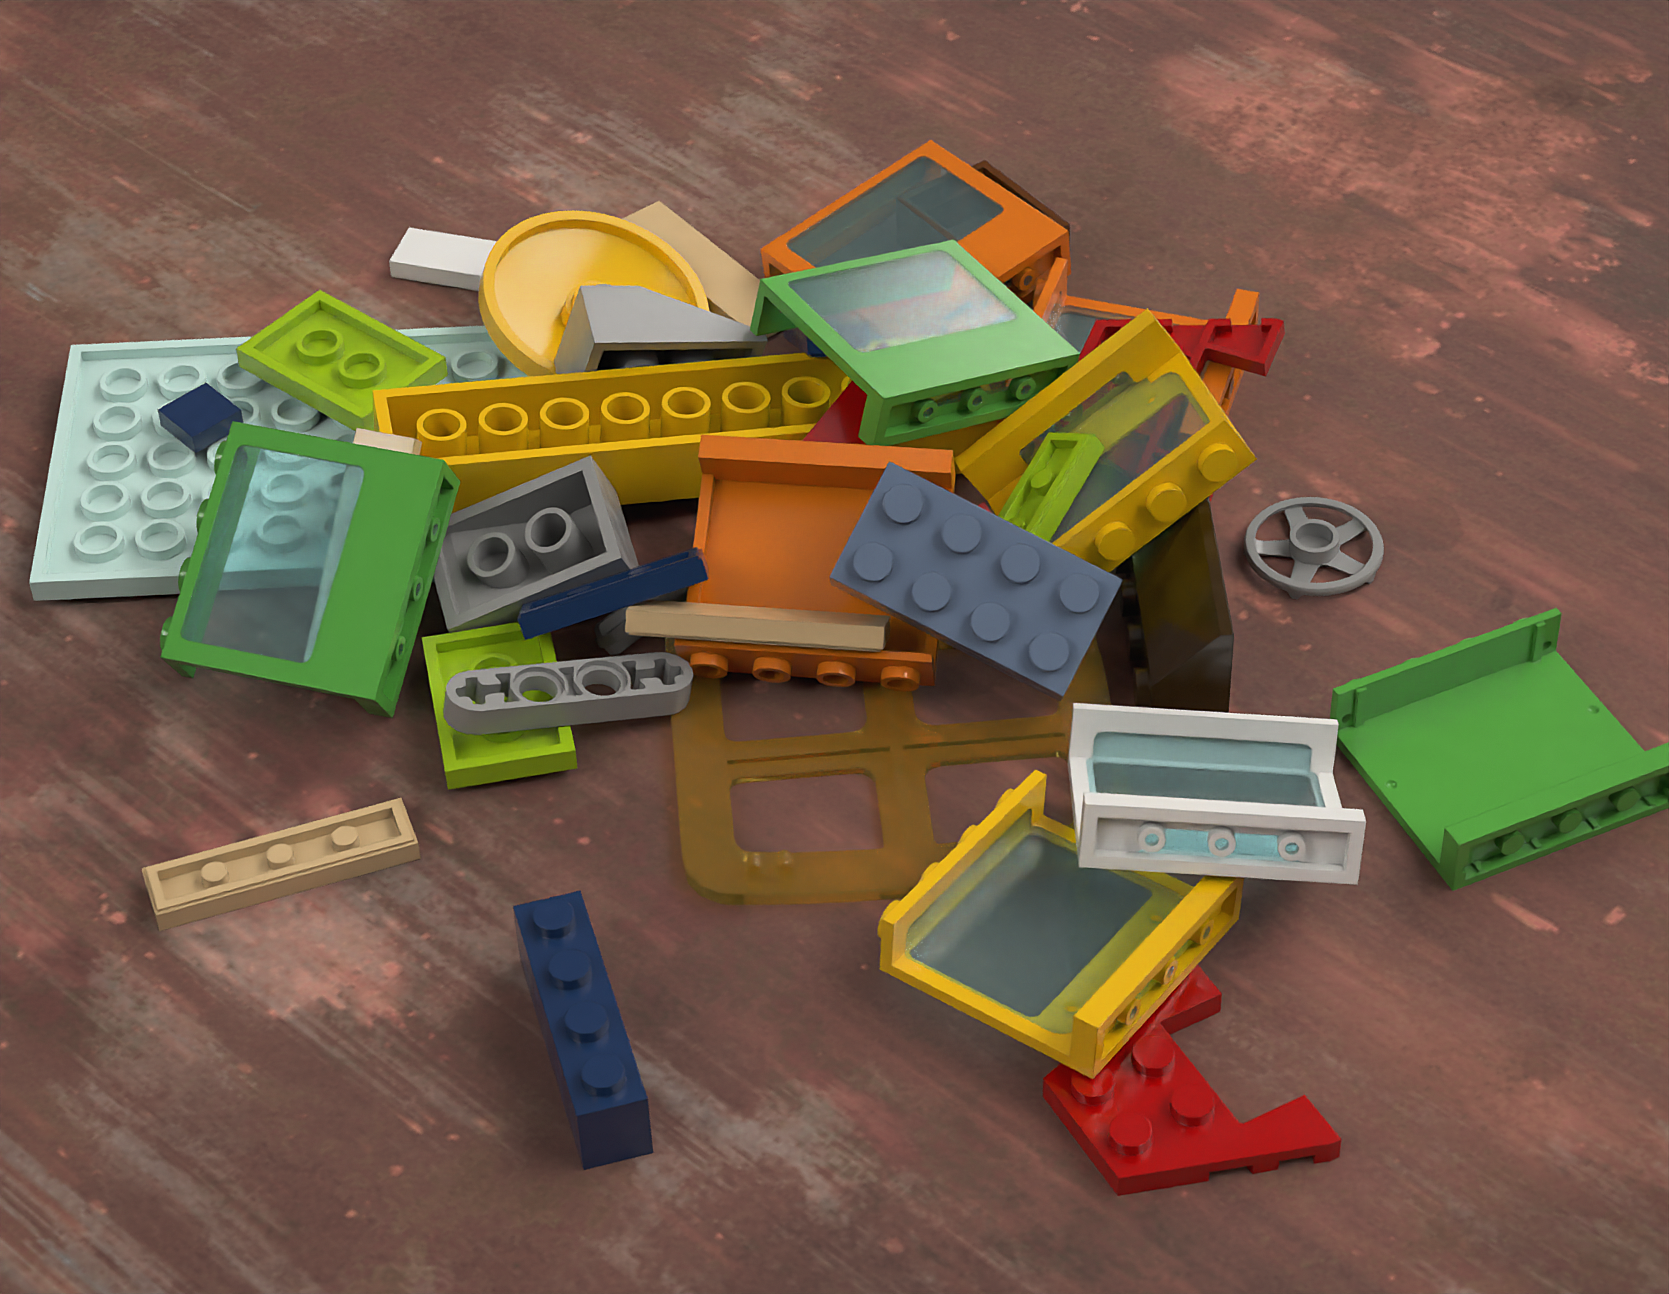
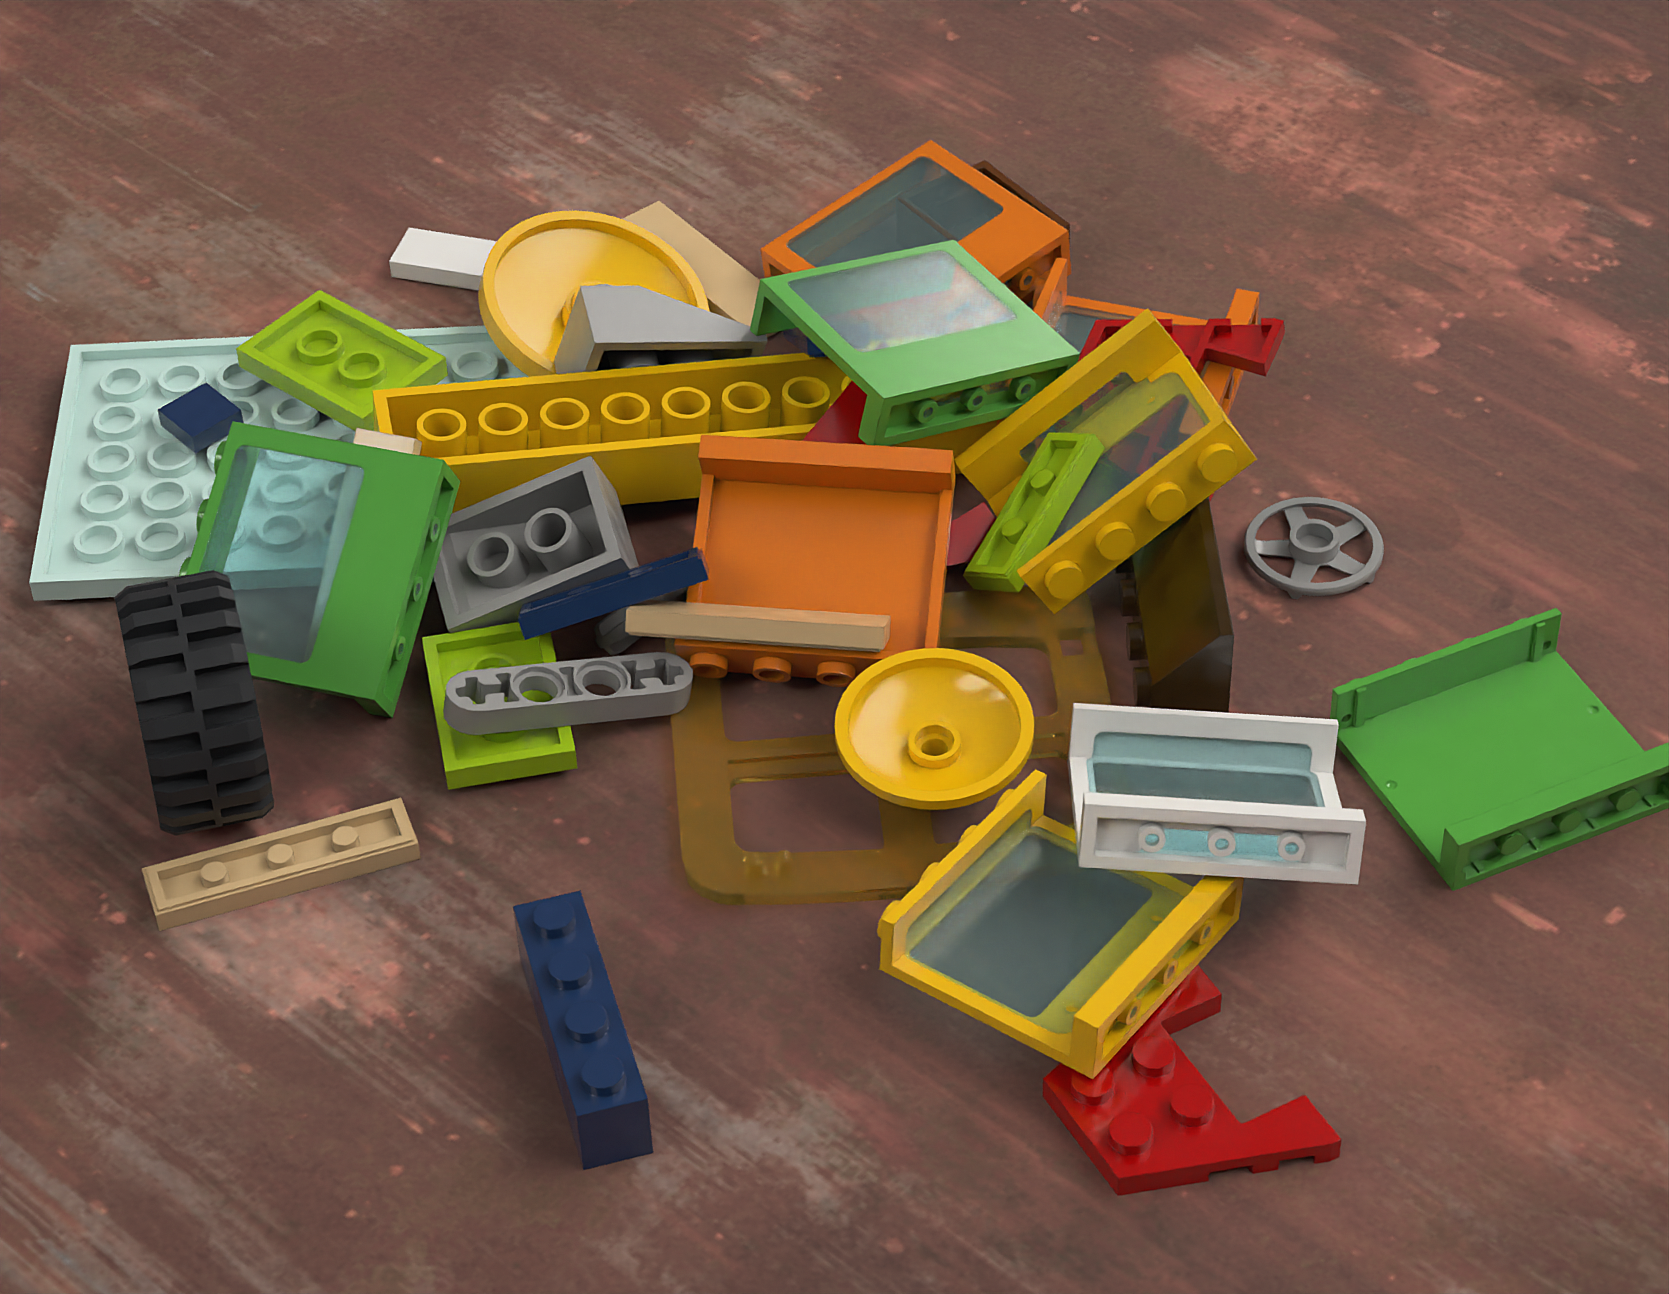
sand blue brick [829,461,1123,701] -> none
none -> black tyre [115,570,274,836]
none -> yellow dish [835,648,1034,810]

